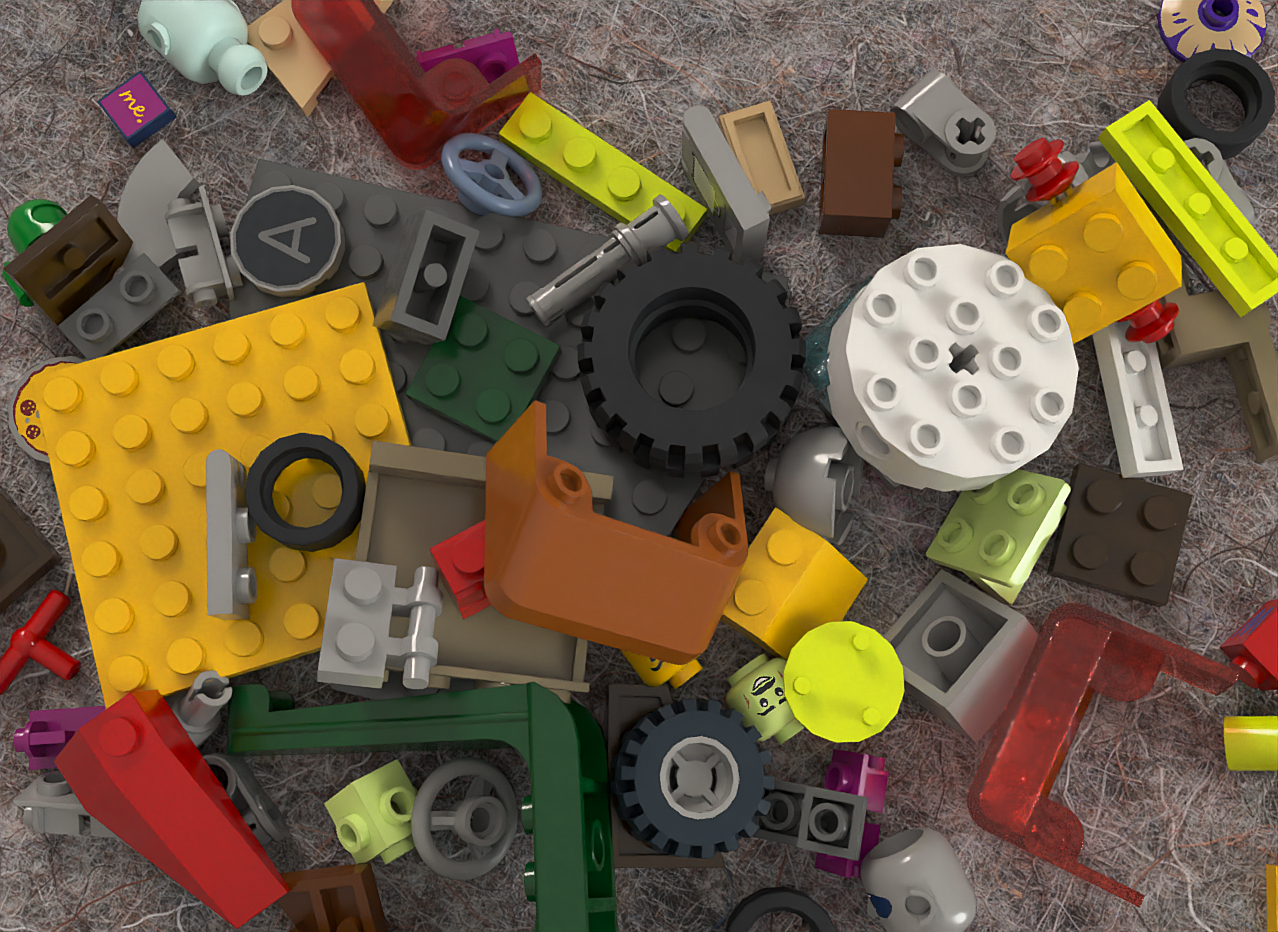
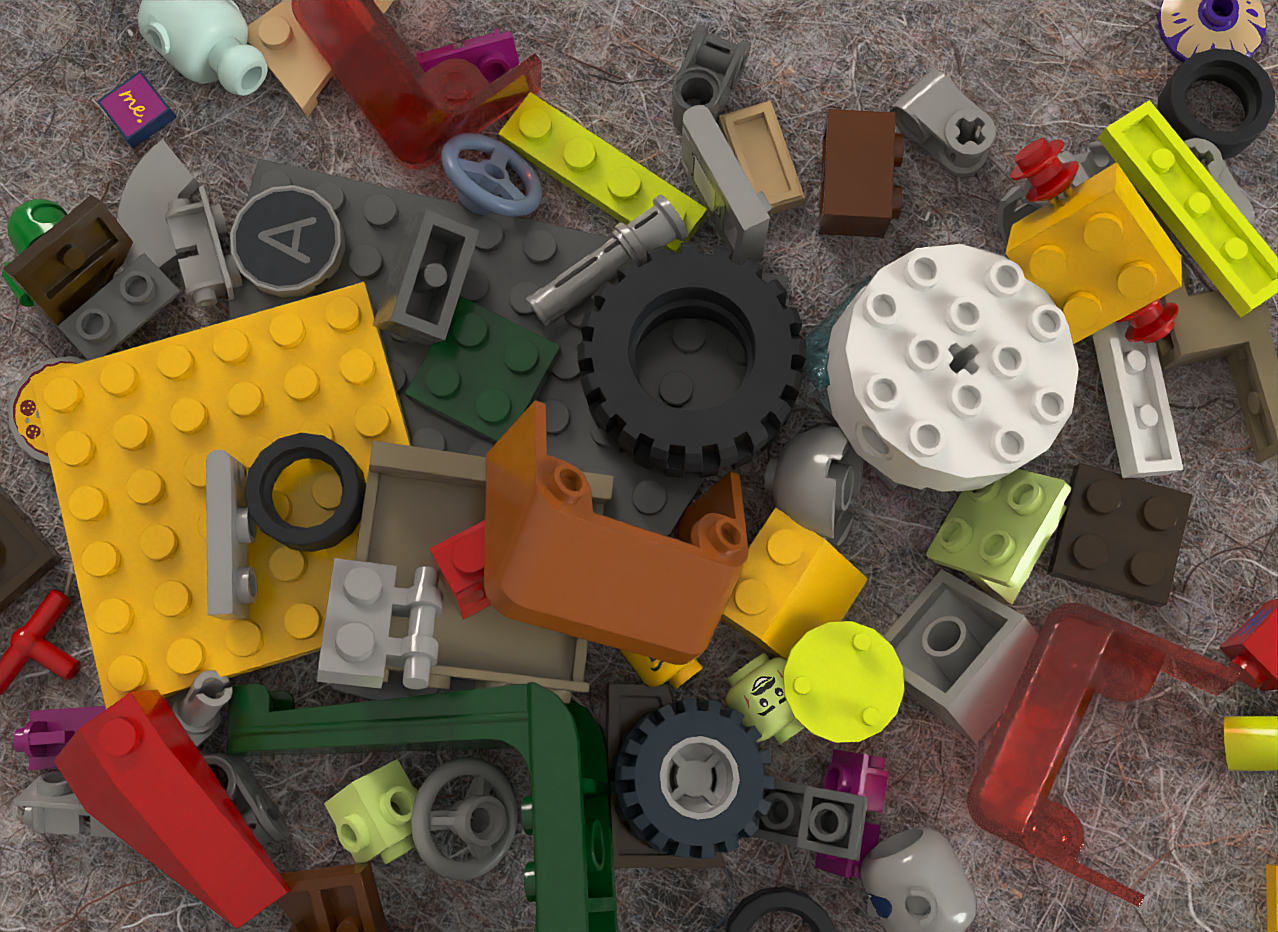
none -> dark grey piece [671,24,751,133]

